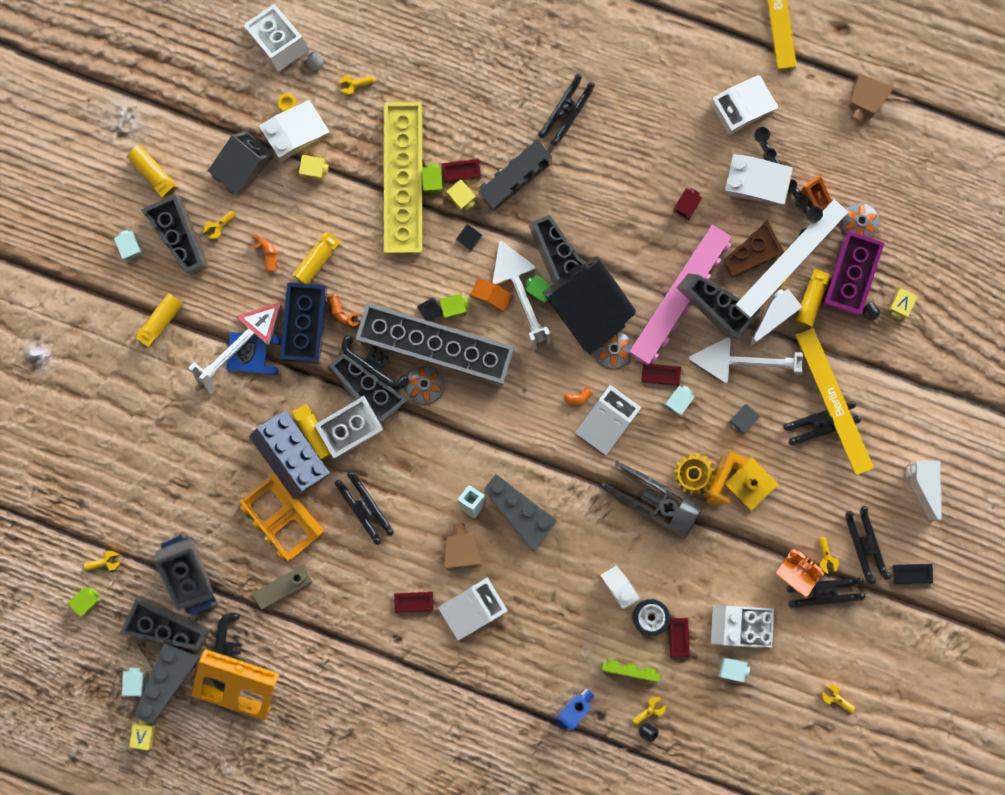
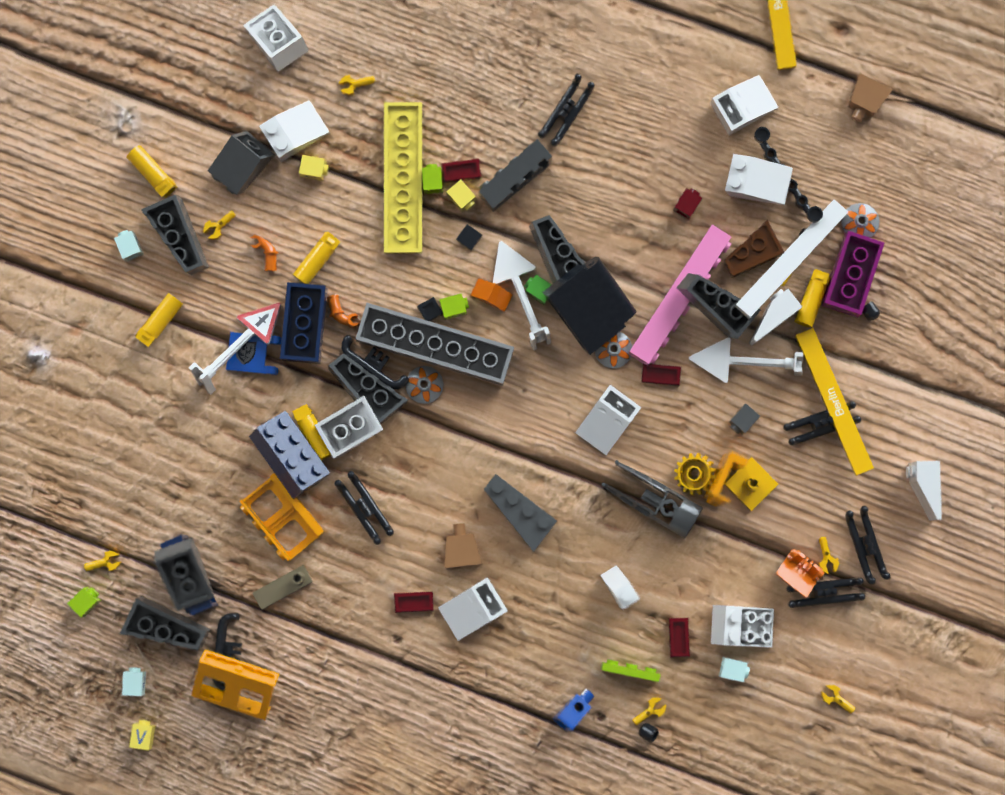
dark grey wedge [134,643,202,723] -> none
yellow tile [277,93,297,112] -> none
light grey piece [304,51,324,71] -> none
light aqua brick [457,485,486,519] -> none
orange arm [564,387,593,406] -> none
wheel [633,599,670,636] -> none
light aqua brick [664,385,694,417] -> none
orange slope [800,175,832,211] -> none
light yellow brick [887,288,918,320] -> none
black tile [893,564,933,584] -> none

